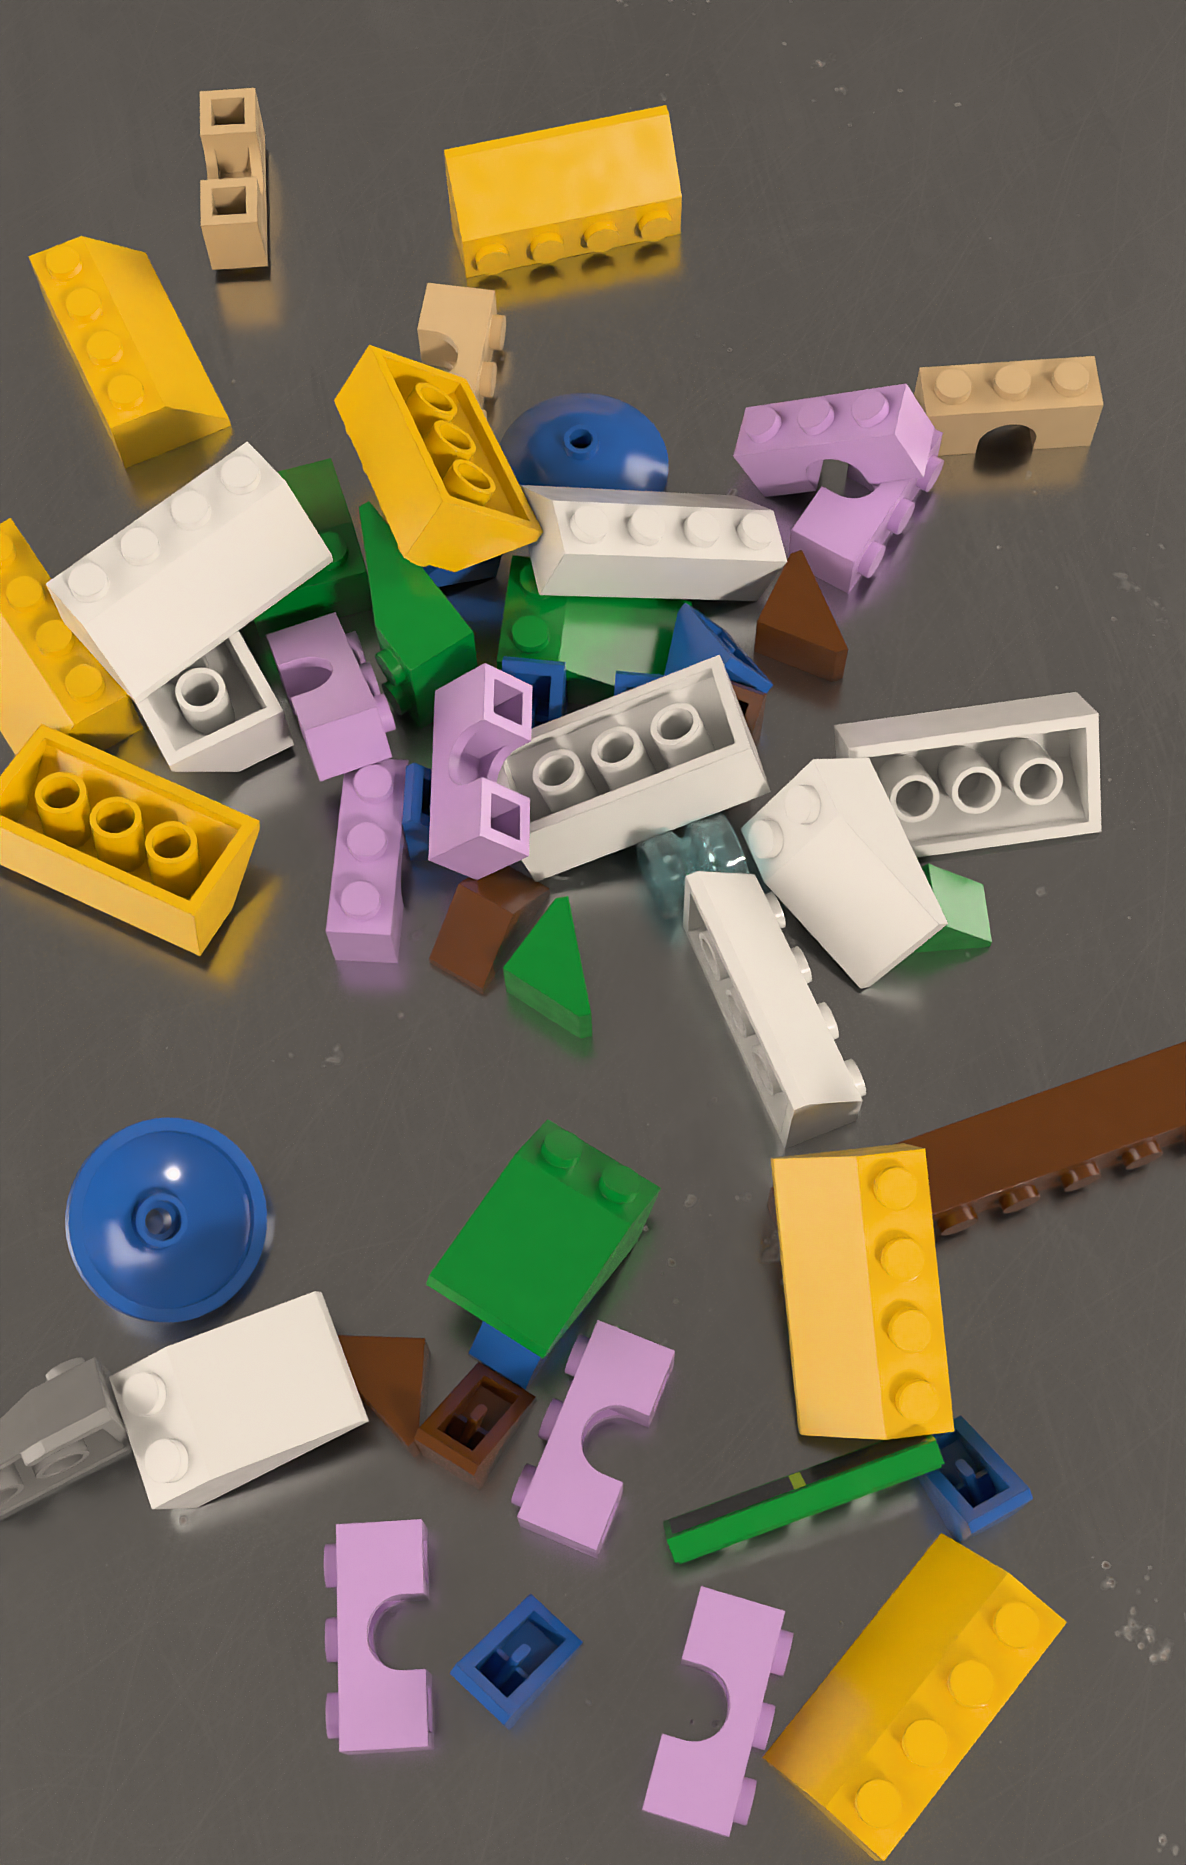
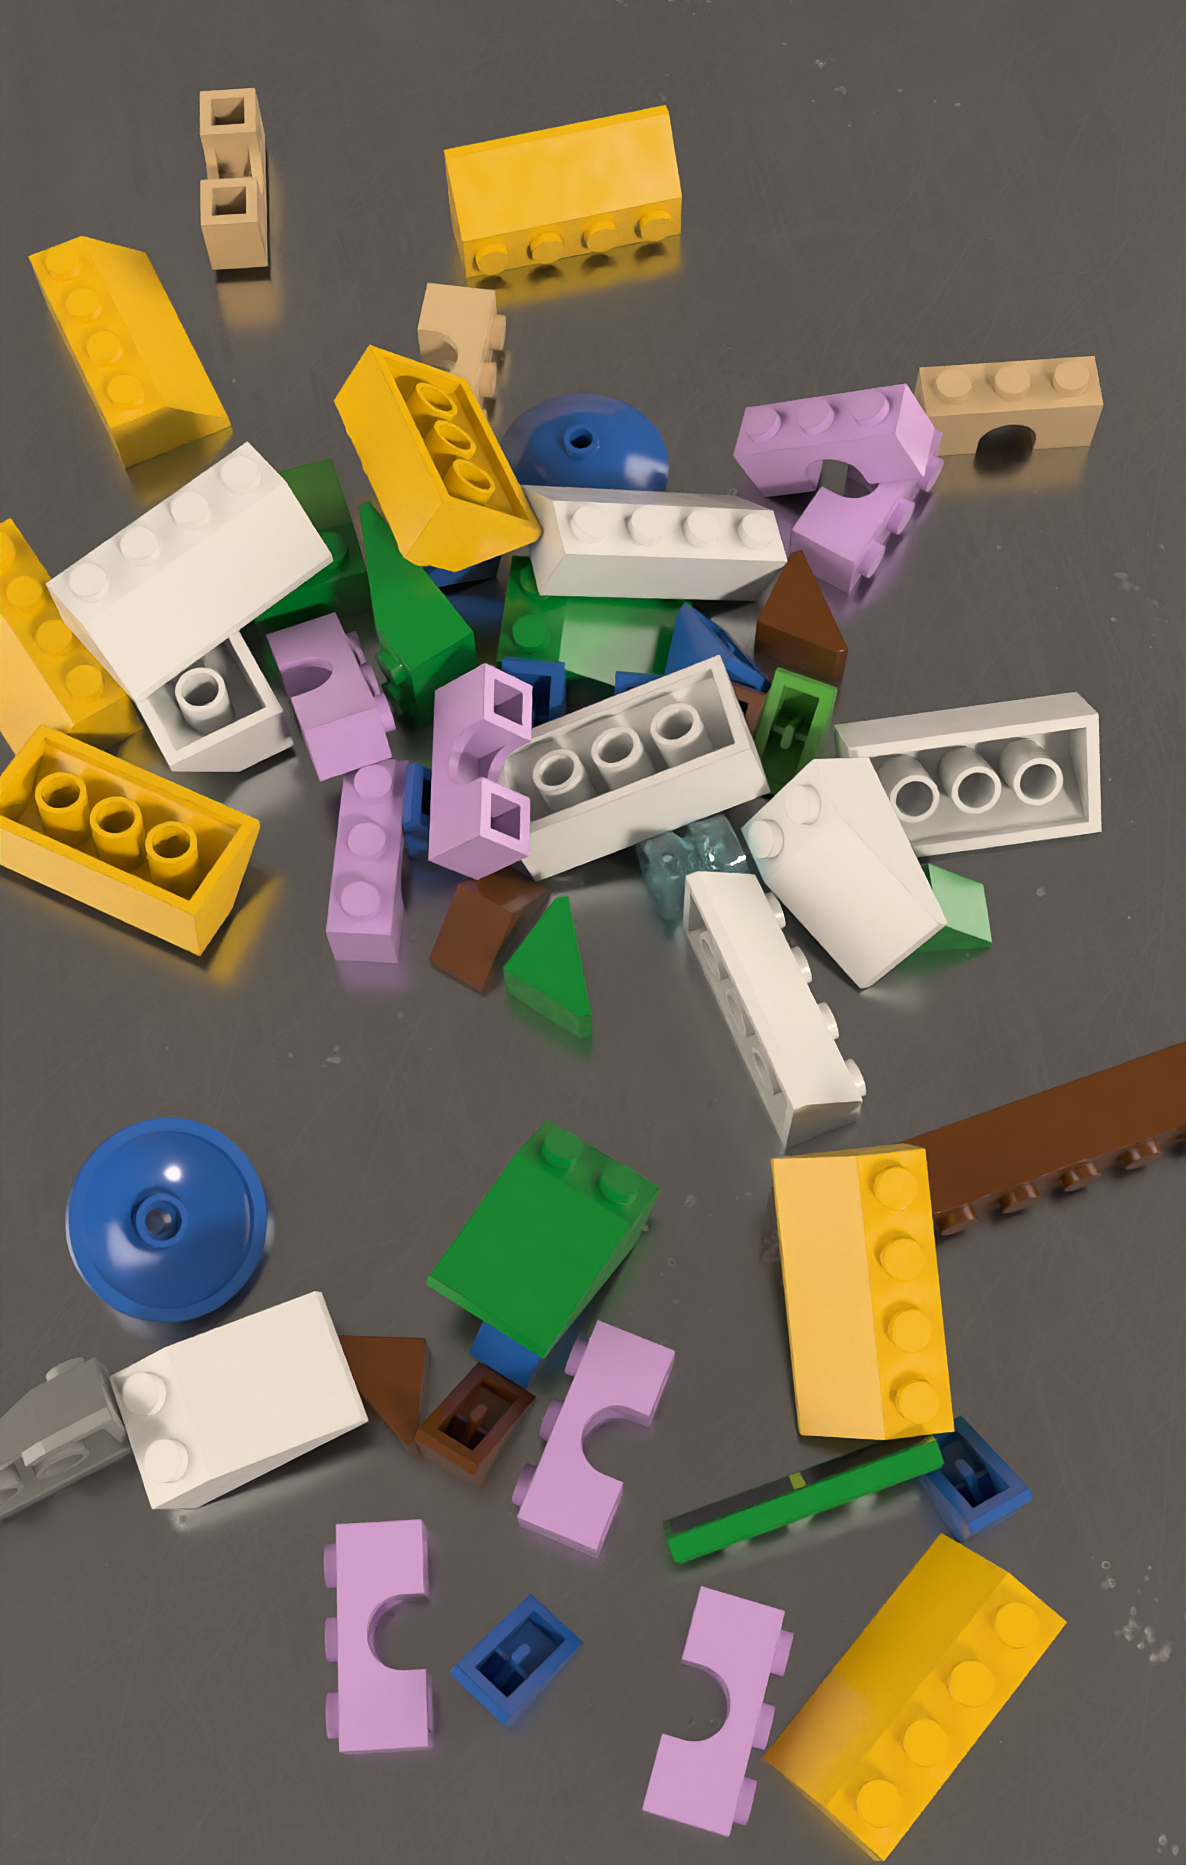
none -> bright green slope [754,667,837,796]

